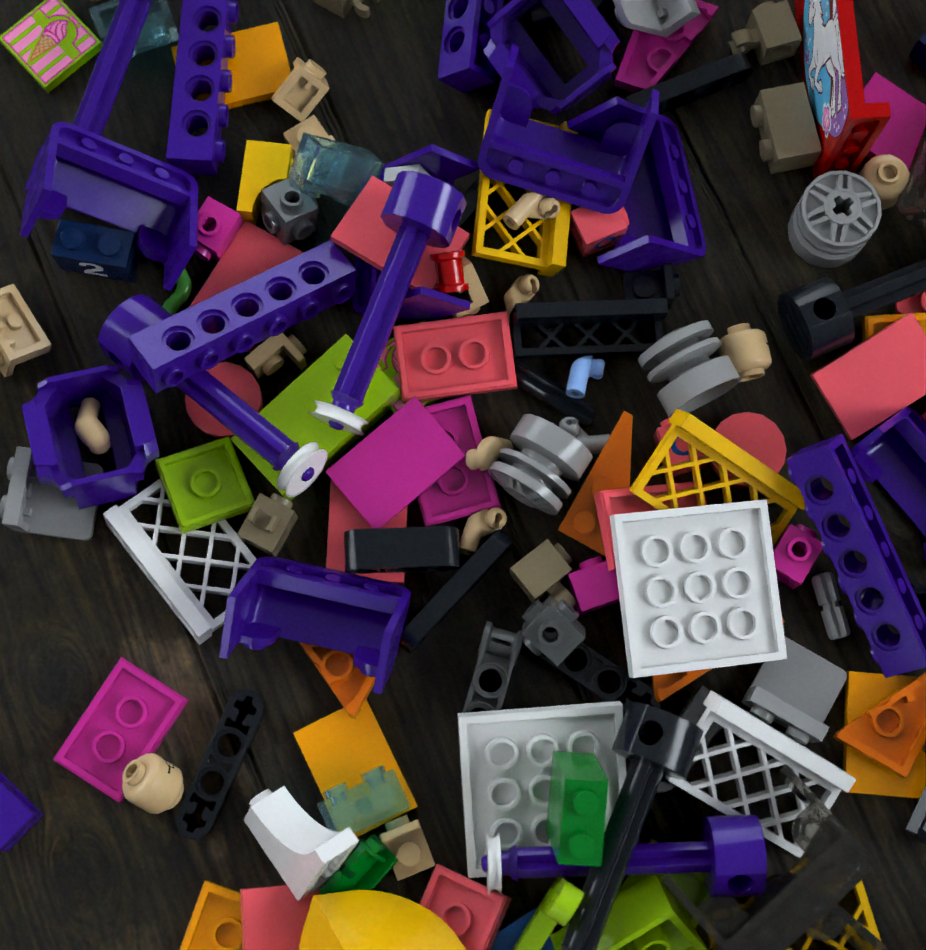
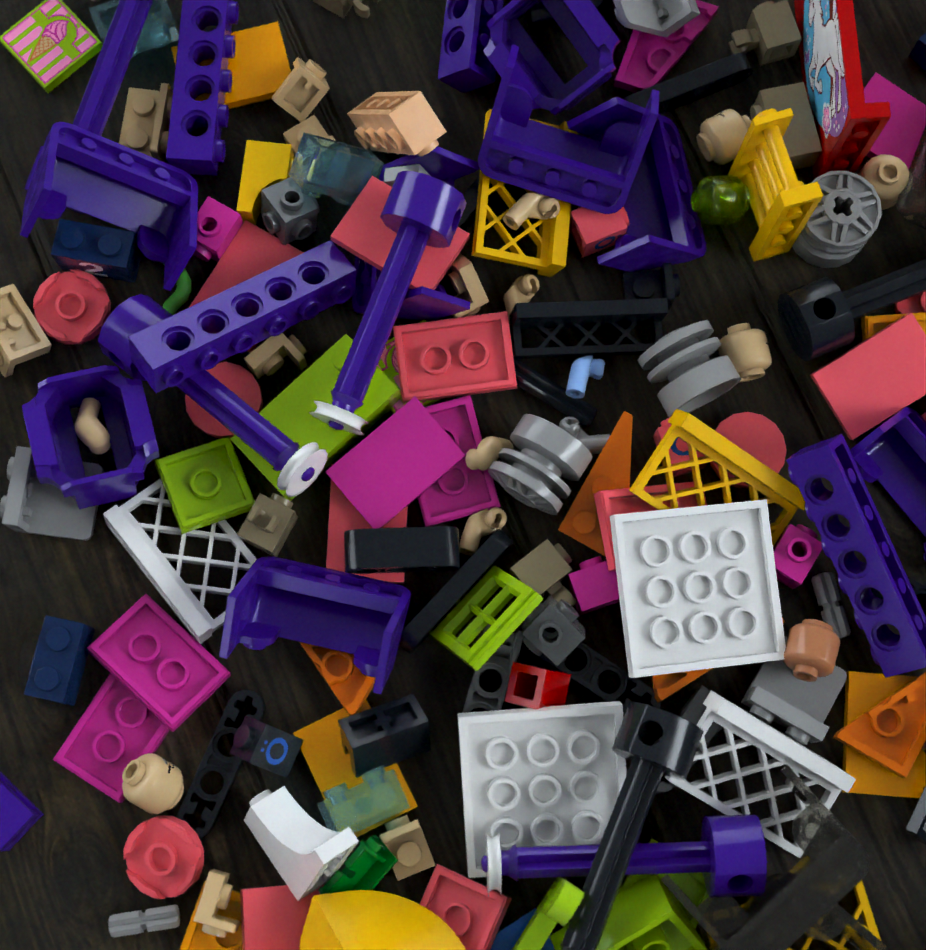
red bush [430,250,469,293] -> none
green brick [546,751,609,867] -> none
none -> dark blue brick [24,615,95,706]
none -> coral tile [33,269,111,345]
none -> dark pink tile [87,594,231,732]
none -> light grey piece [108,905,181,938]
none -> tan bracket [119,83,173,162]
none -> coral tile [123,815,204,899]
none -> tan bracket [193,869,240,938]
none -> black brick [230,715,304,778]
none -> black hinge [338,694,431,778]
none -> light nougat brick [347,91,446,157]
none -> lime piece [430,566,543,671]
none -> red brick [504,662,571,709]
none -> clear neon green head [691,175,750,225]
none -> tan head [696,109,751,165]
none -> yellow fence [725,108,823,262]
none -> nougat head [783,619,840,682]

